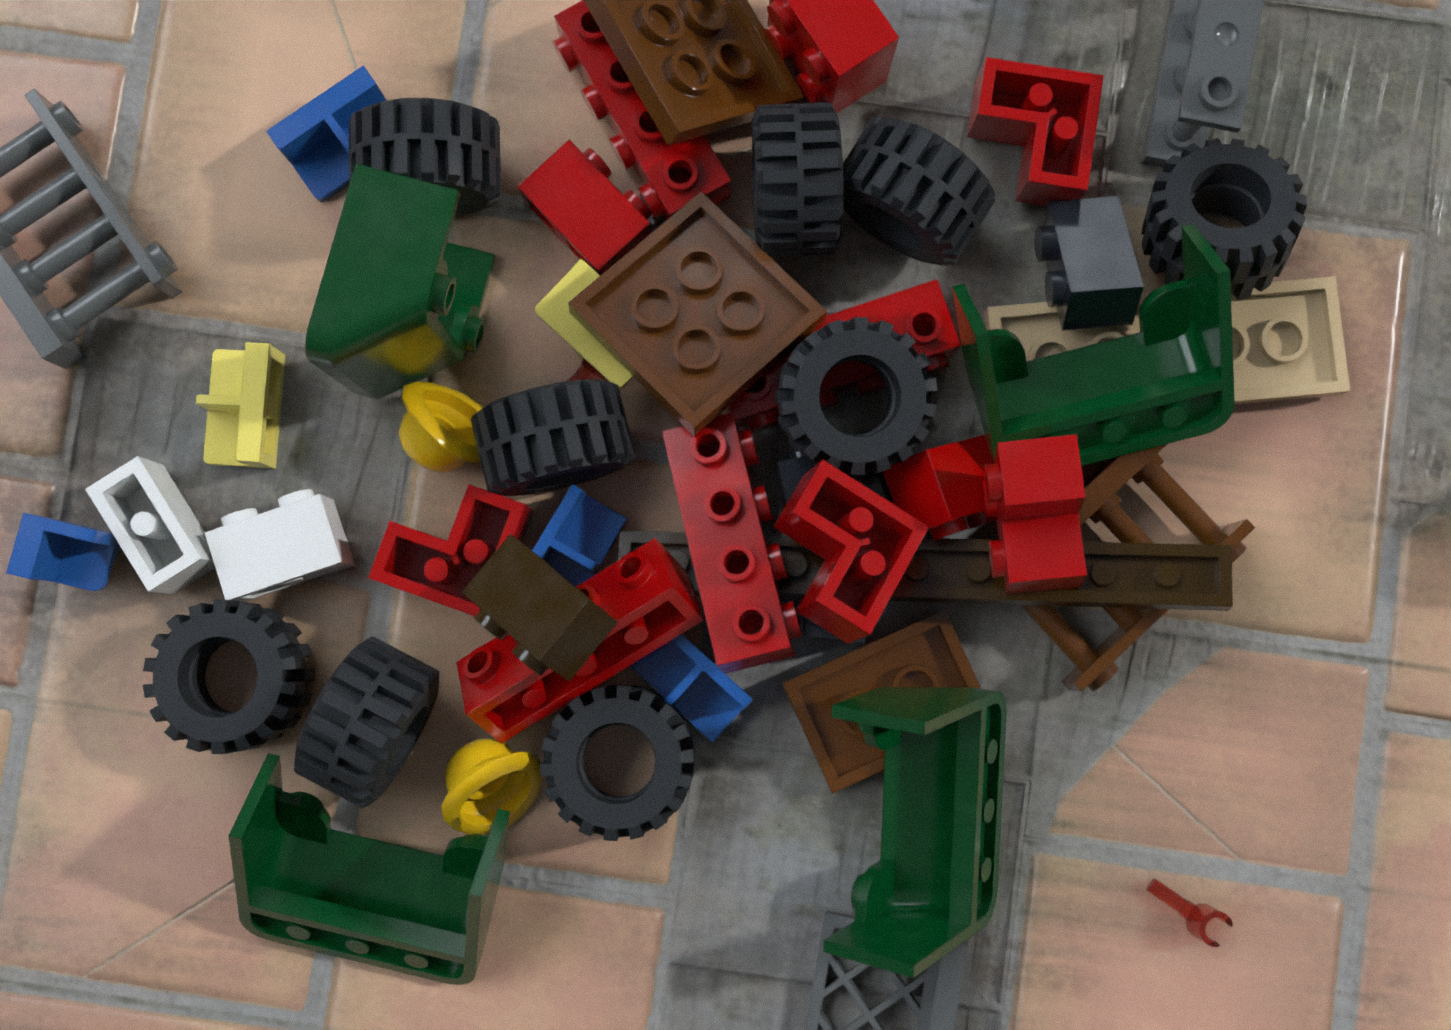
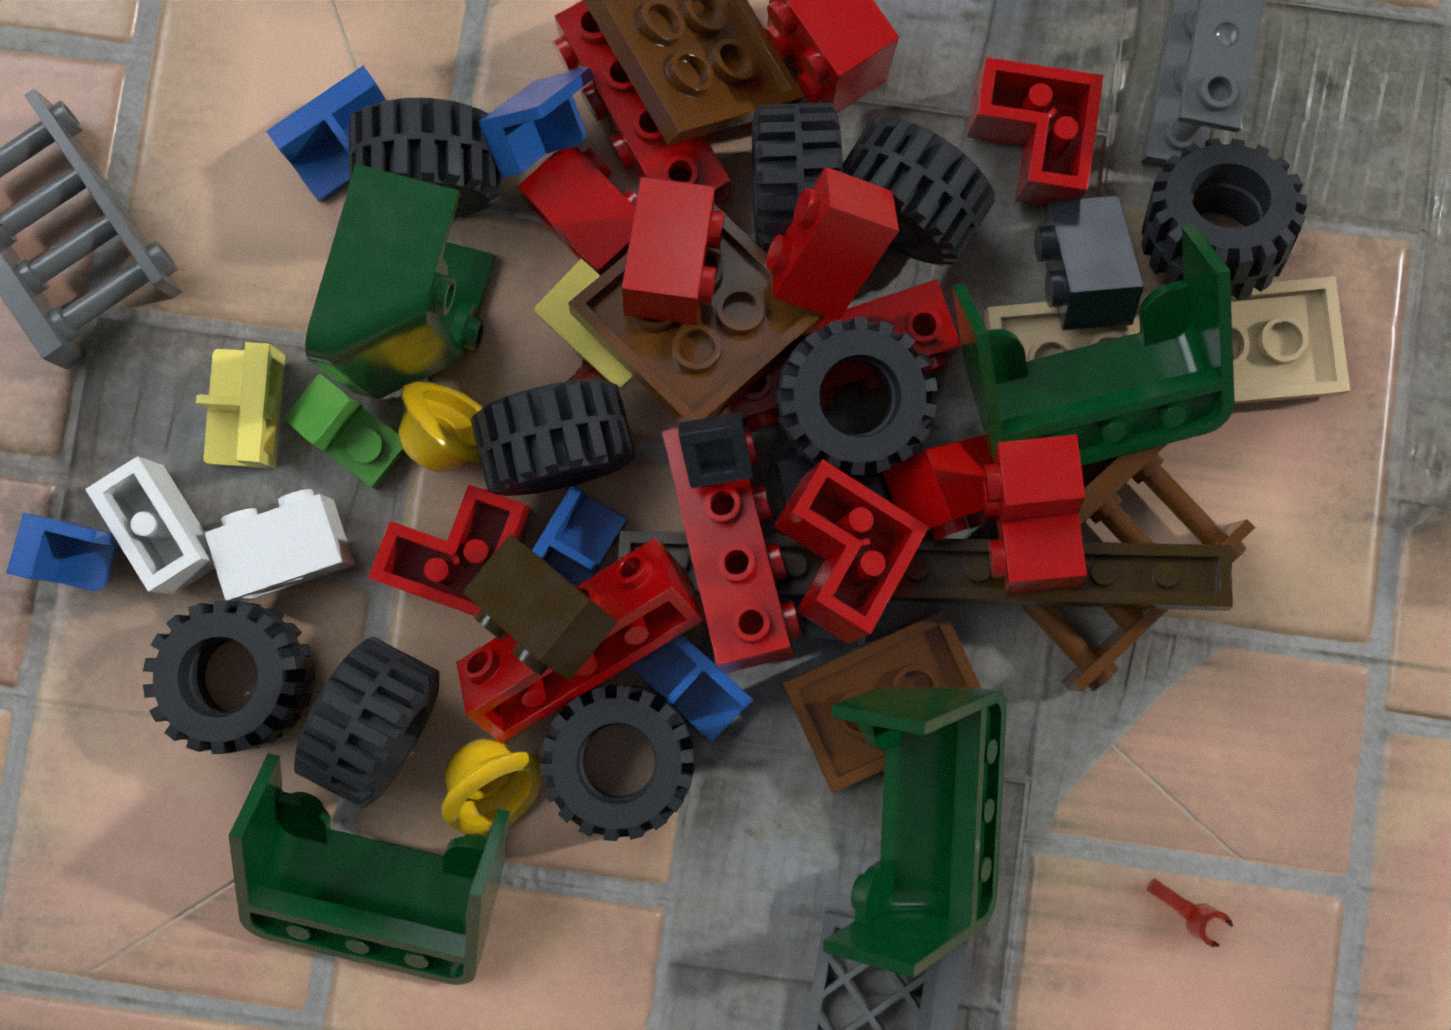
none -> bright green slope [283,373,406,490]
none -> blue panel [478,66,594,178]
none -> red brick [622,177,725,325]
none -> black plate [678,412,752,488]
none -> red brick [766,167,899,320]

